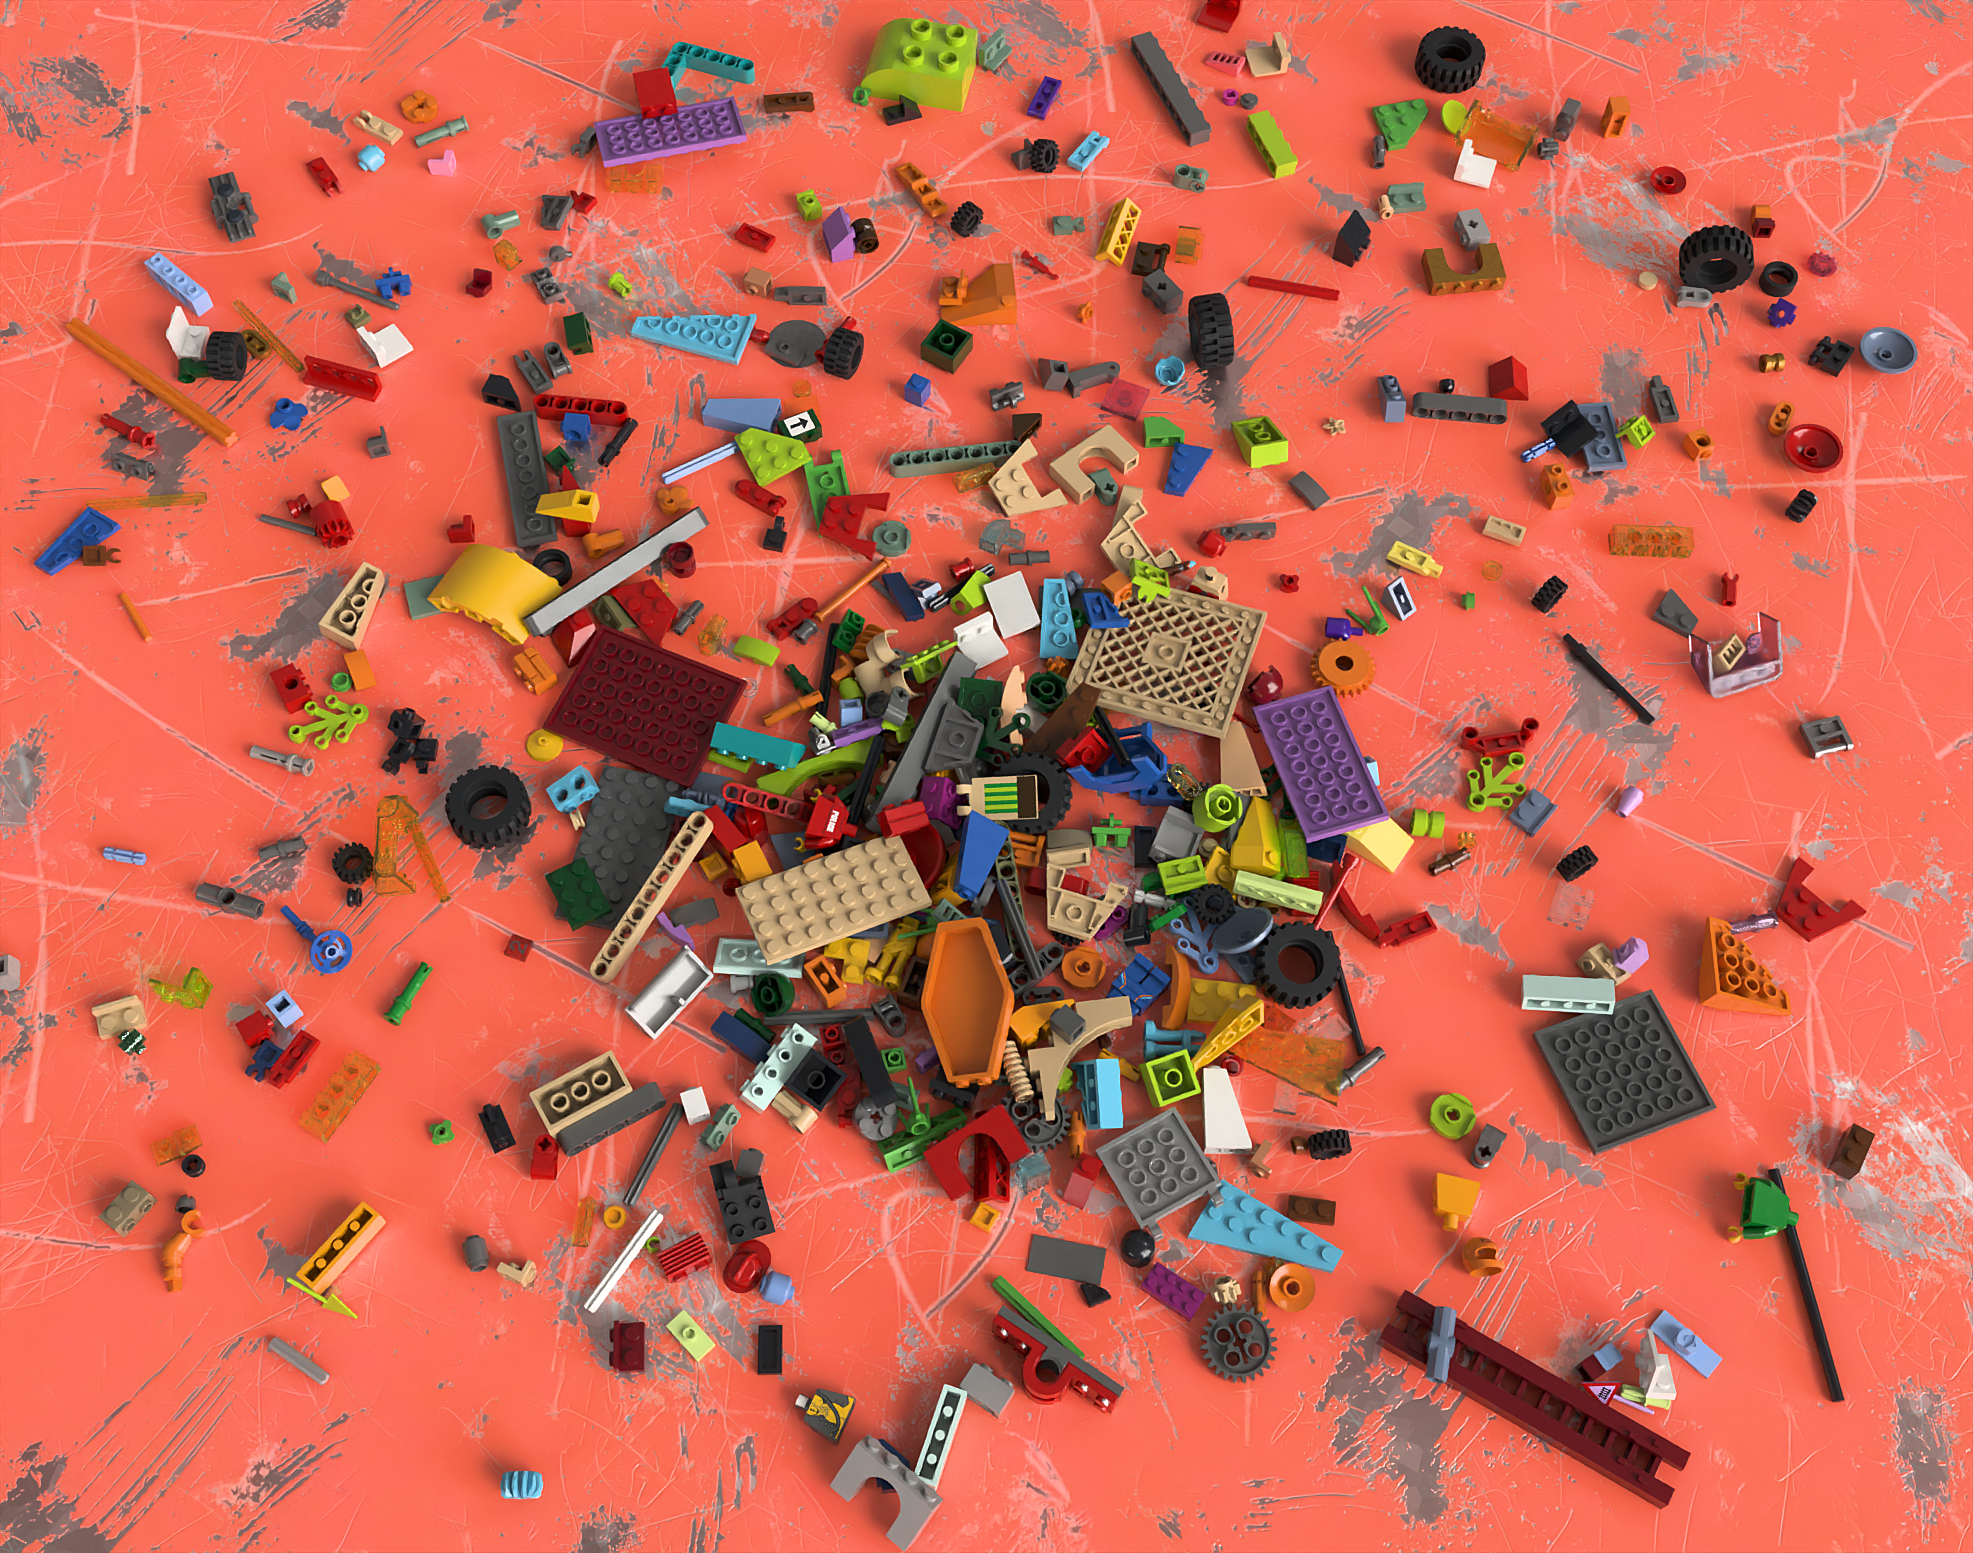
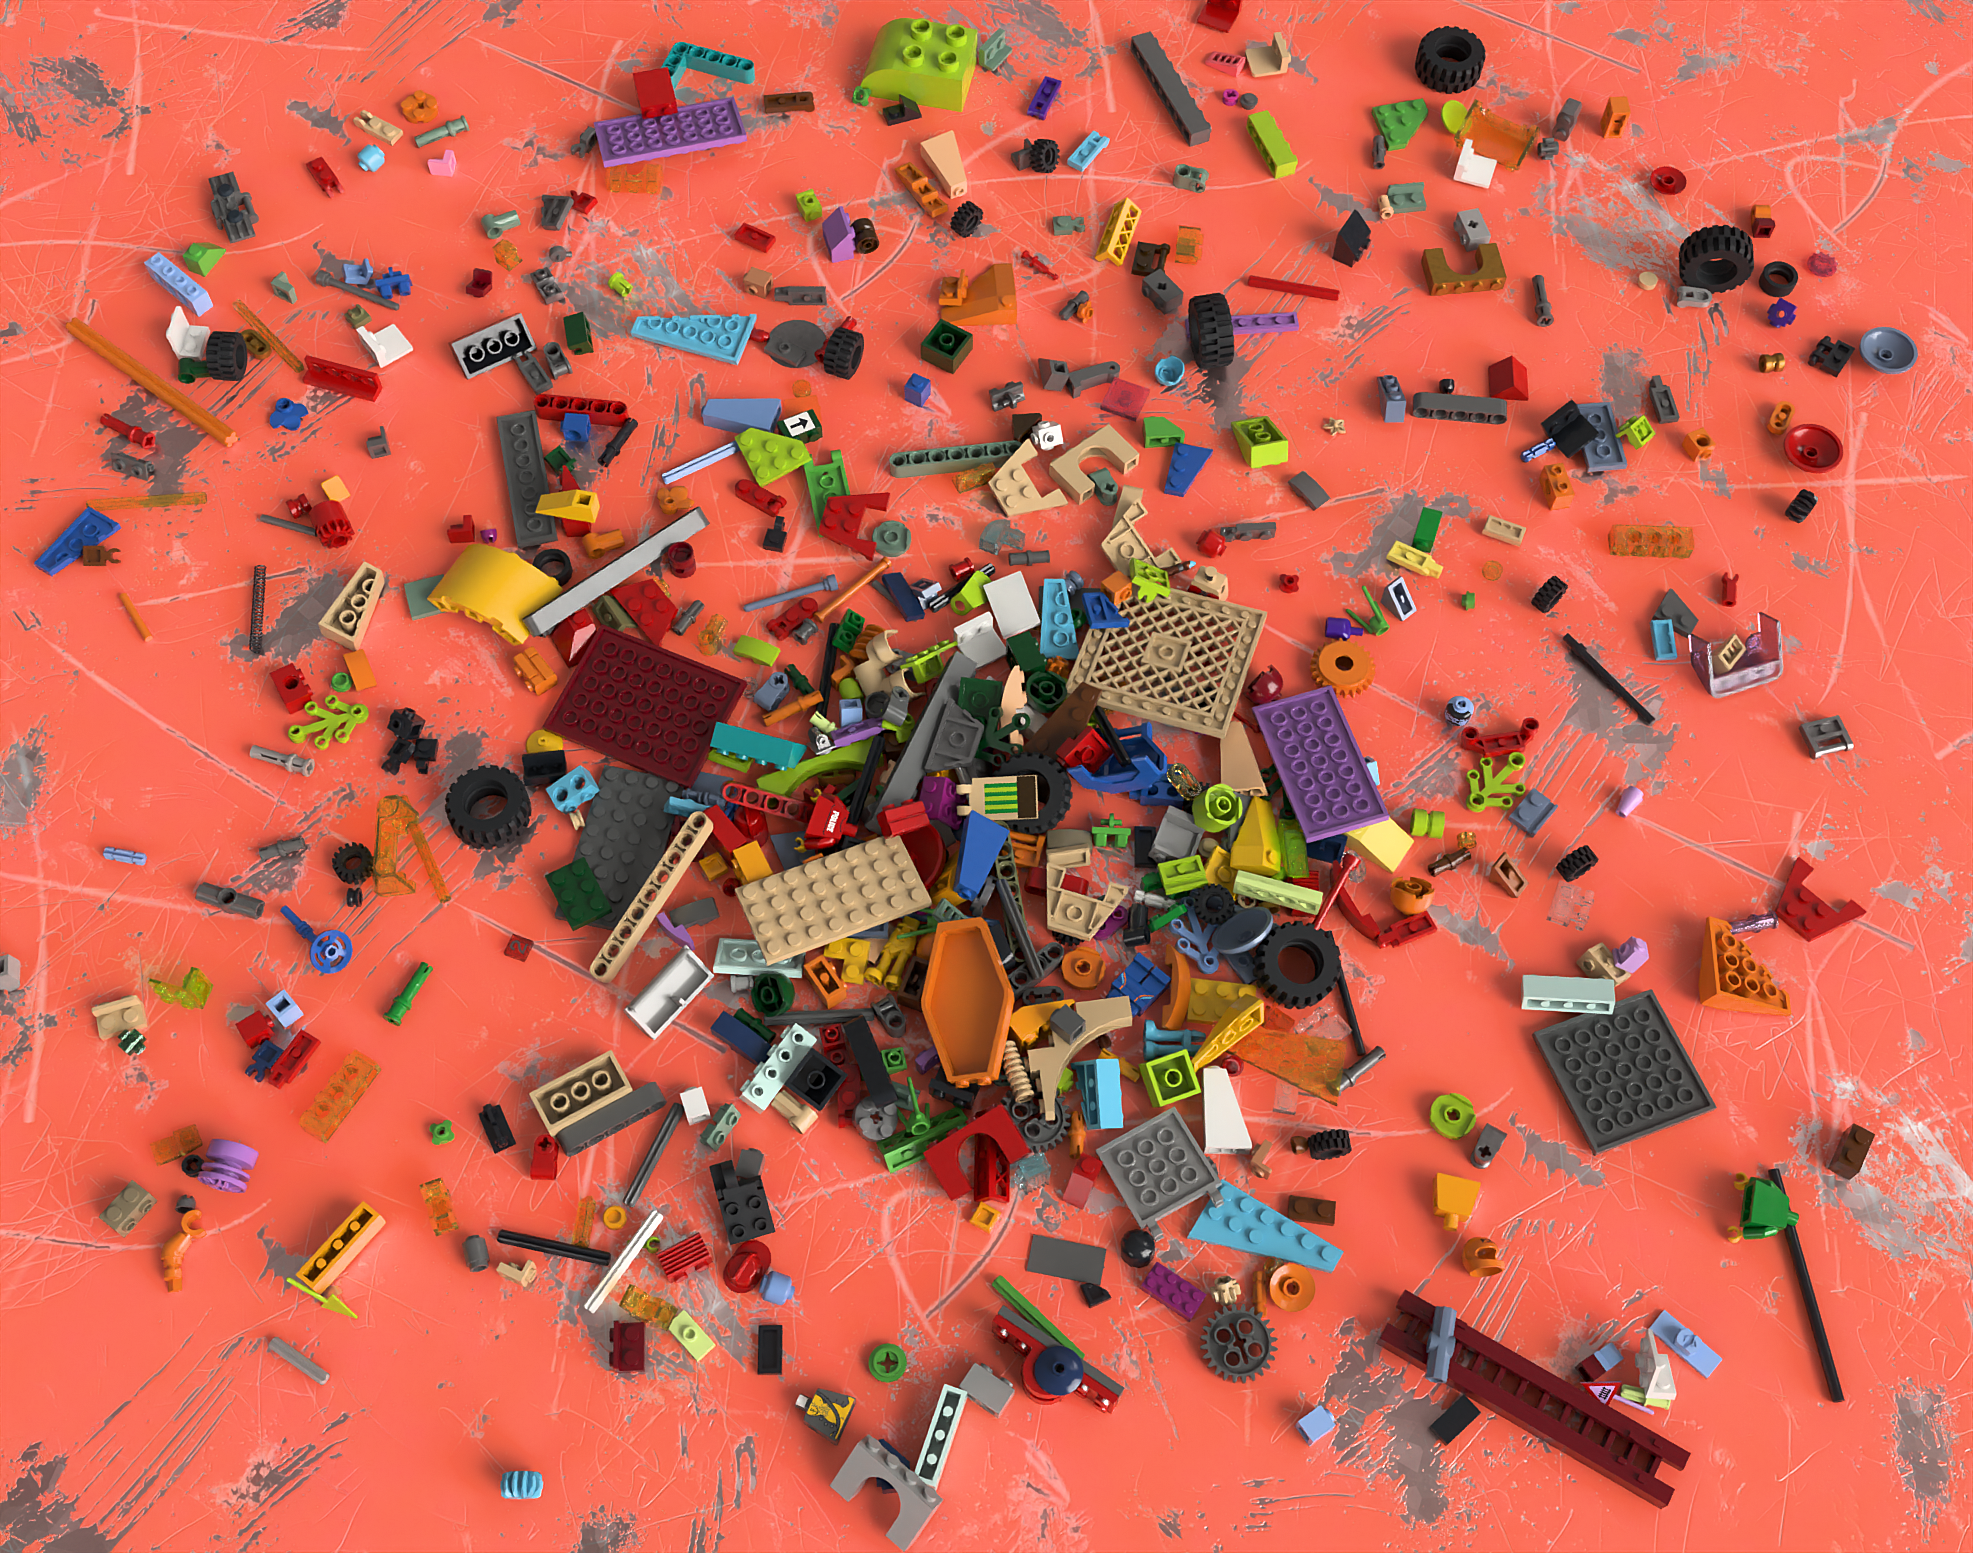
black slope [481,373,522,412] -> none
none -> bright green slope [183,242,226,277]
none -> medium lavender wheel [197,1139,259,1193]
none -> black piece [249,565,267,653]
none -> medium blue bracket [342,258,373,285]
none -> brick [419,1177,459,1237]
none -> slope [448,313,537,379]
none -> magenta hinge [480,529,497,544]
none -> black axle [497,1229,611,1266]
none -> black bracket [522,750,567,786]
none -> clear yellow brick [619,1284,678,1331]
none -> sand blue piece [743,574,839,612]
none -> sand blue piece [753,672,790,712]
none -> bright green gear [868,1343,907,1383]
none -> light nougat slope [920,130,967,199]
none -> dark green brick [1005,631,1047,691]
none -> white brick [1031,421,1063,451]
none -> dark blue dish [1035,1346,1083,1396]
none -> dark grey axle [1059,290,1090,321]
none -> medium lavender tile [1185,312,1299,338]
none -> light blue brick [1295,1405,1335,1447]
none -> clear gear [1341,850,1366,884]
none -> orange cylinder [1390,876,1435,916]
none -> green slope [1411,507,1443,553]
none -> black tile [1429,1394,1481,1446]
none -> light blue head [1444,696,1474,726]
none -> dark orange slope [1489,852,1529,898]
none -> dark grey pin [1532,275,1554,327]
none -> medium azure plate [1649,619,1677,661]

